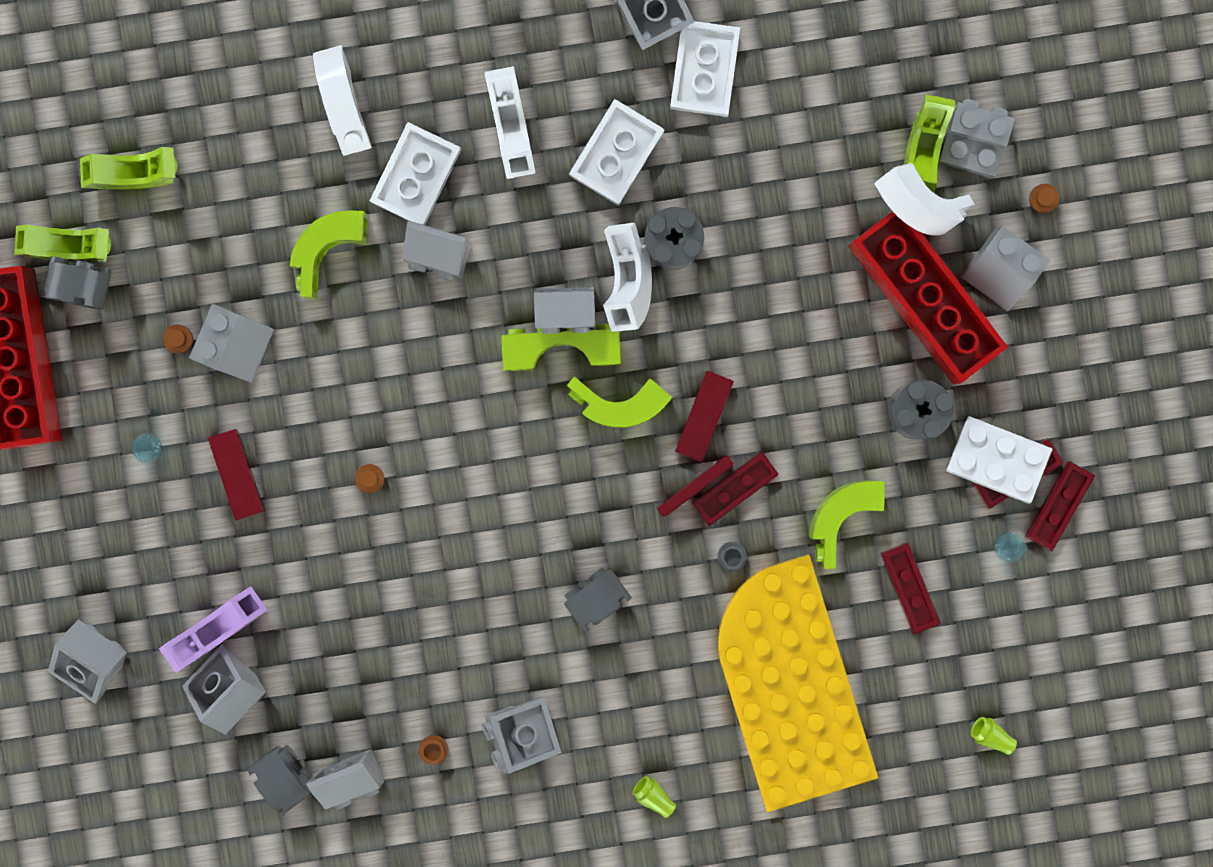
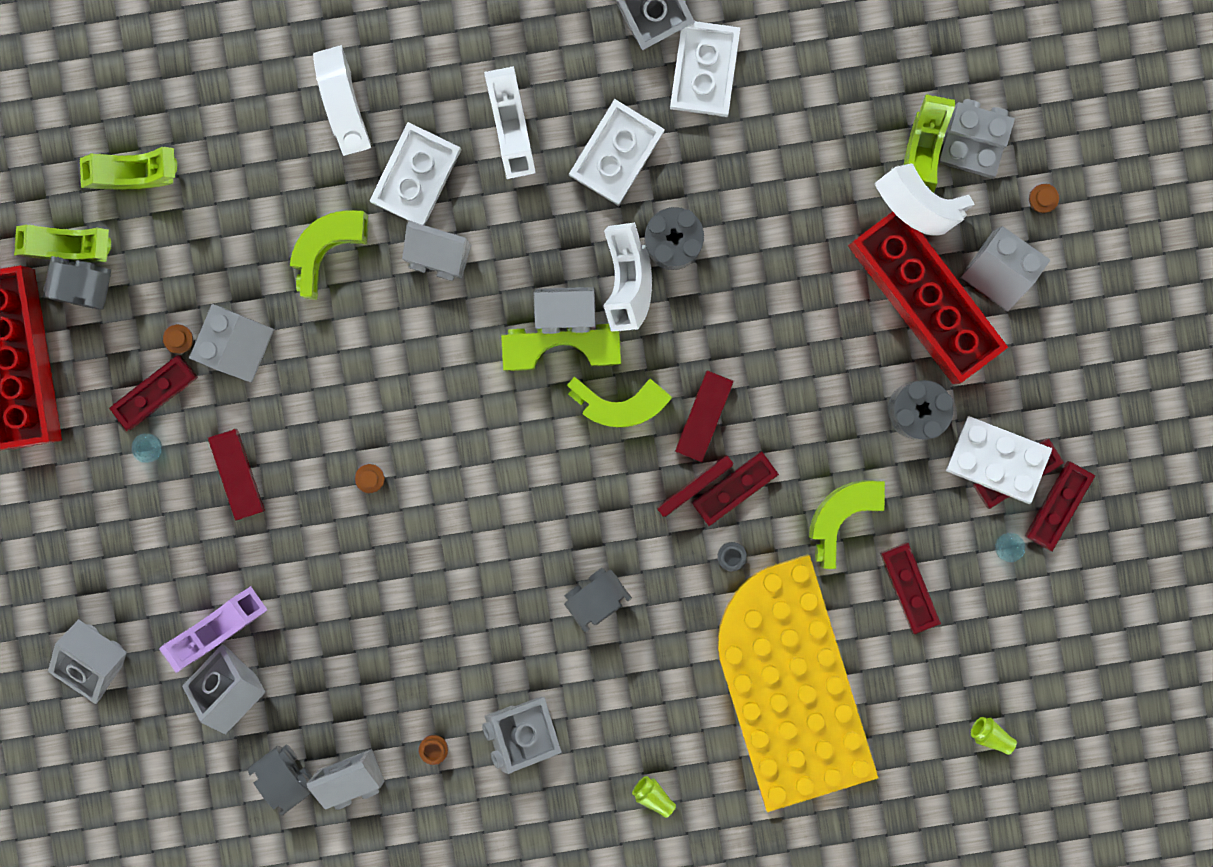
none -> dark red tile [109,355,198,431]

